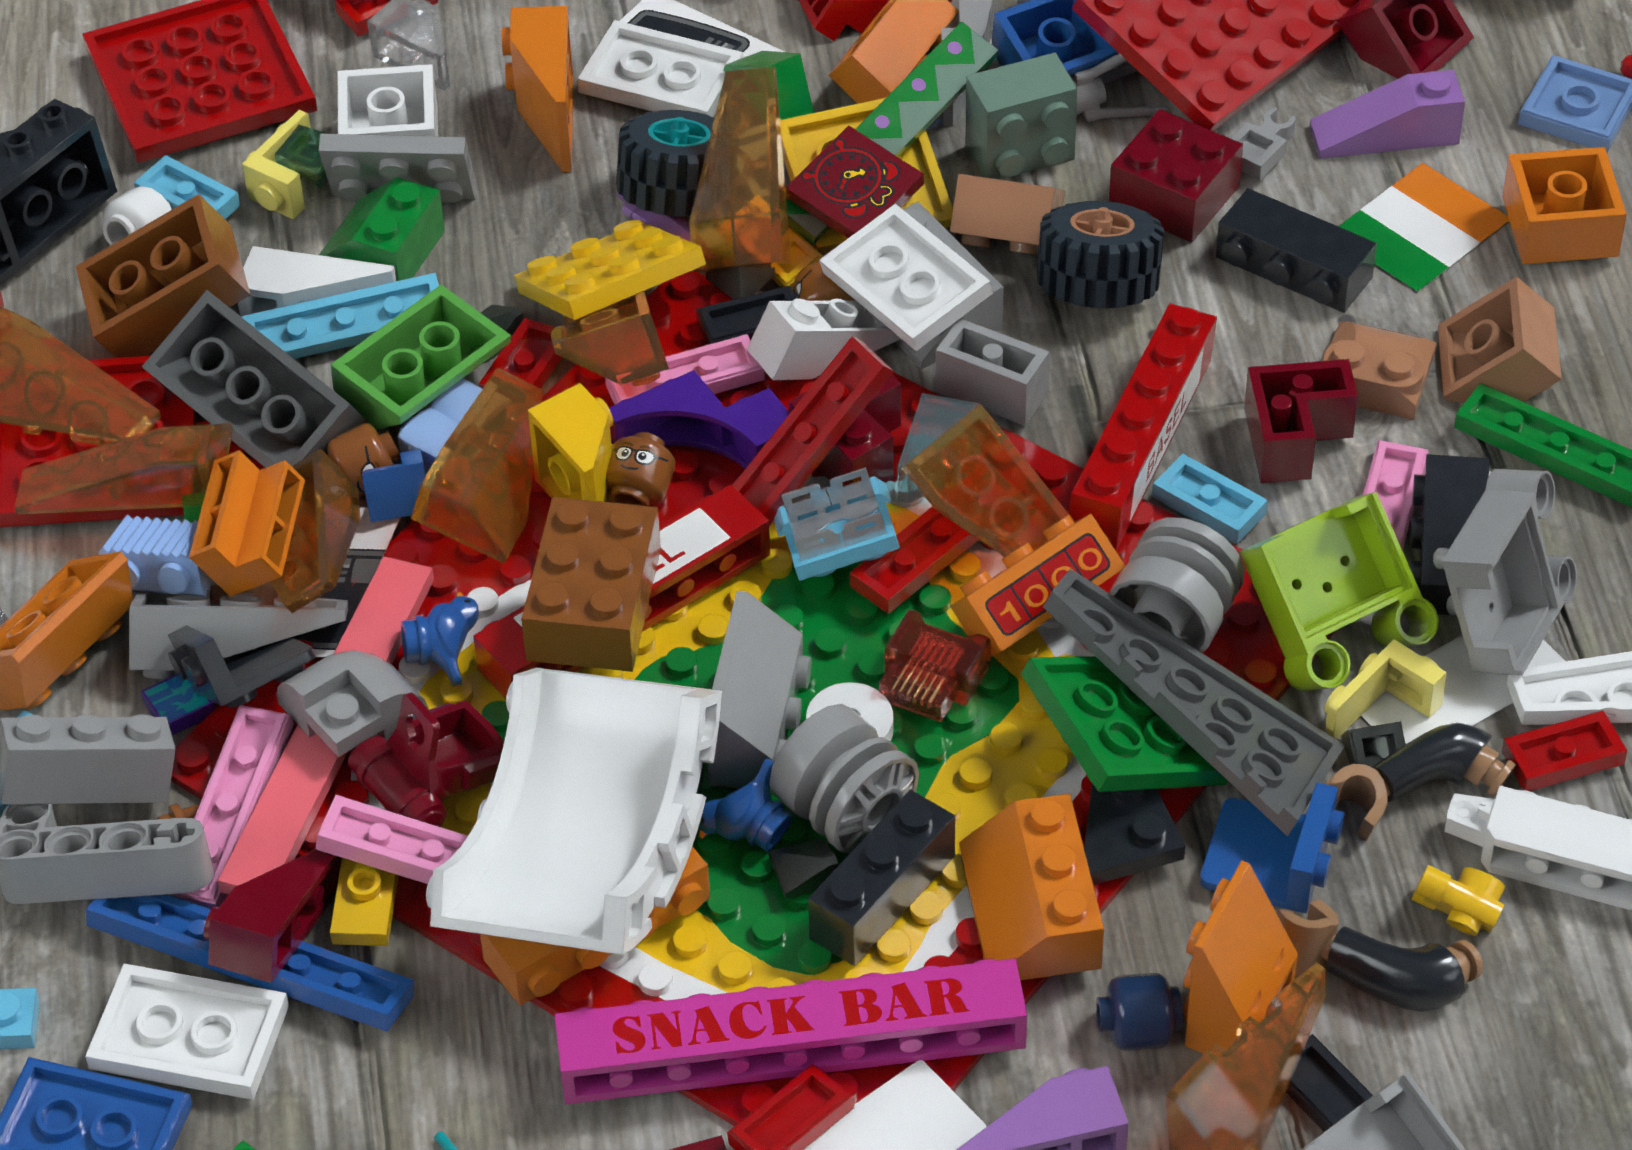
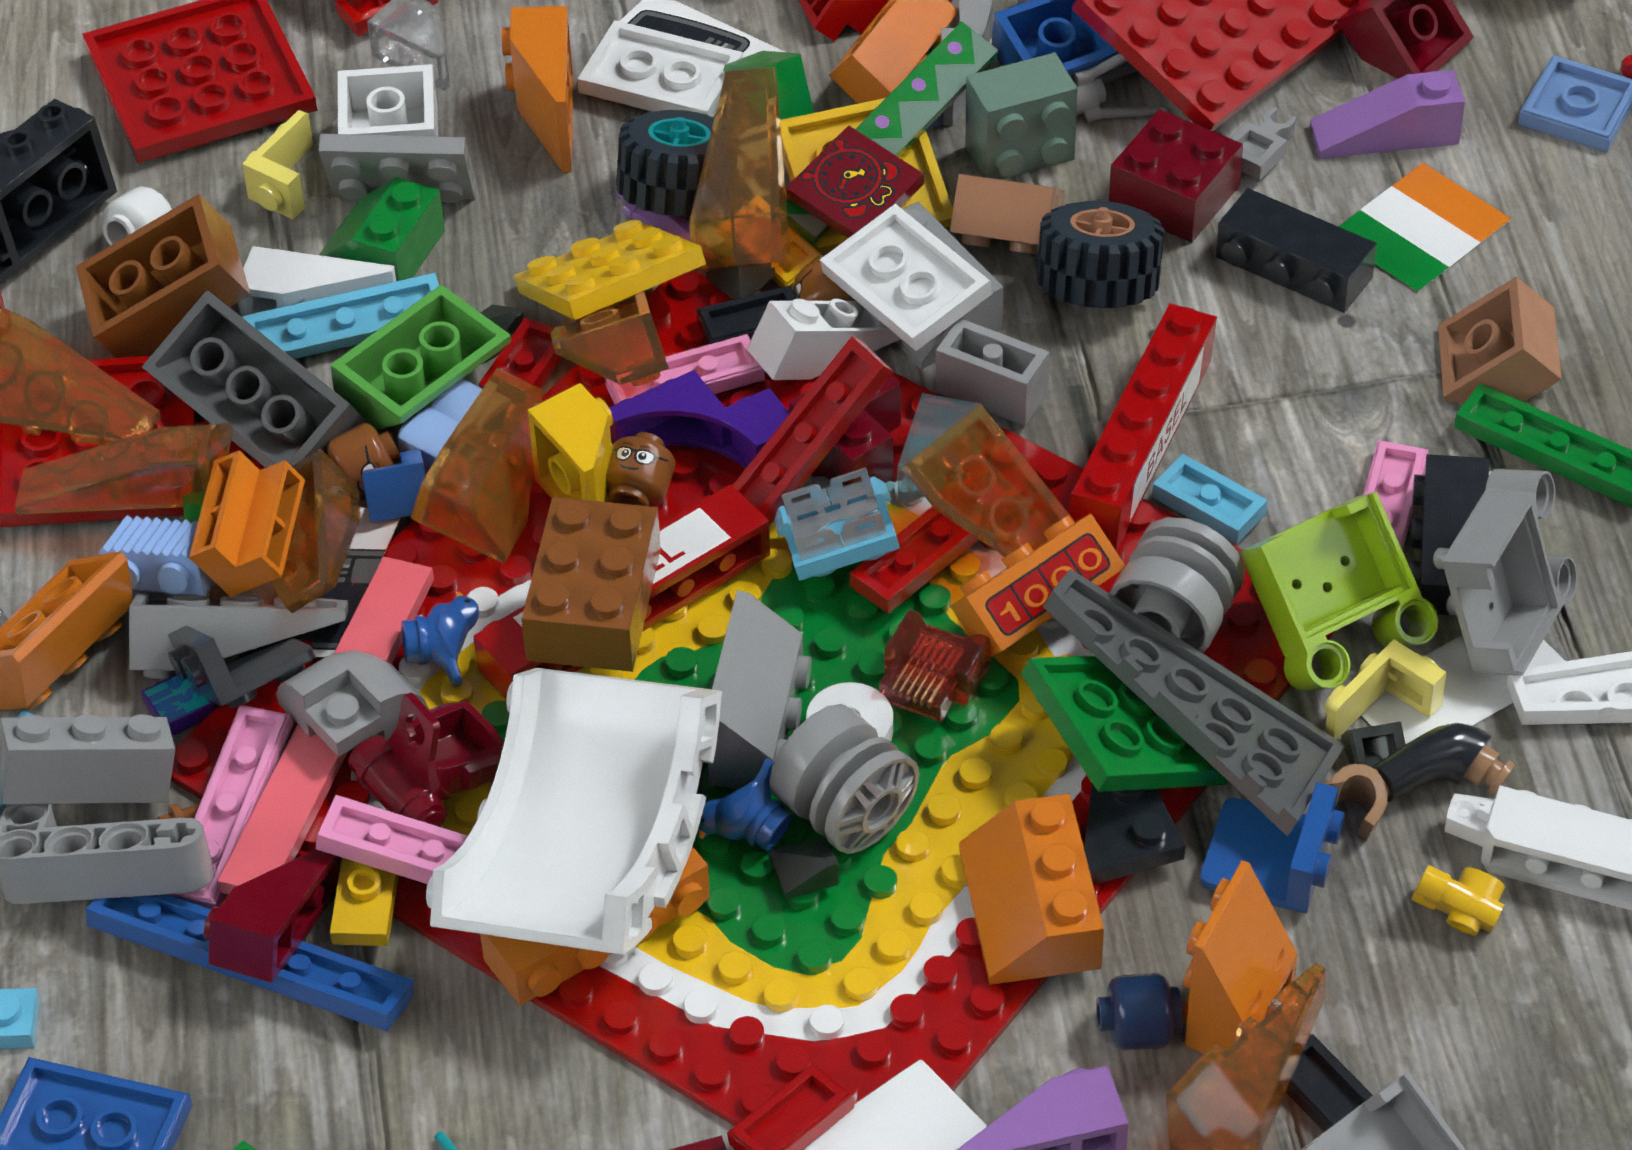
white plate [85,964,289,1100] -> none
medium azure plate [134,155,240,219] -> none
clear green tile [275,124,327,188] -> none
dark pink brick [555,958,1027,1104] -> none
black brick [808,789,956,966] -> none
dark red brick [1244,359,1358,483] -> none
black piece [1277,899,1483,1012] -> none
nougat slope [1323,321,1437,420] -> none
orange brick [1502,147,1627,264] -> none
red plate [1502,710,1627,791] -> none

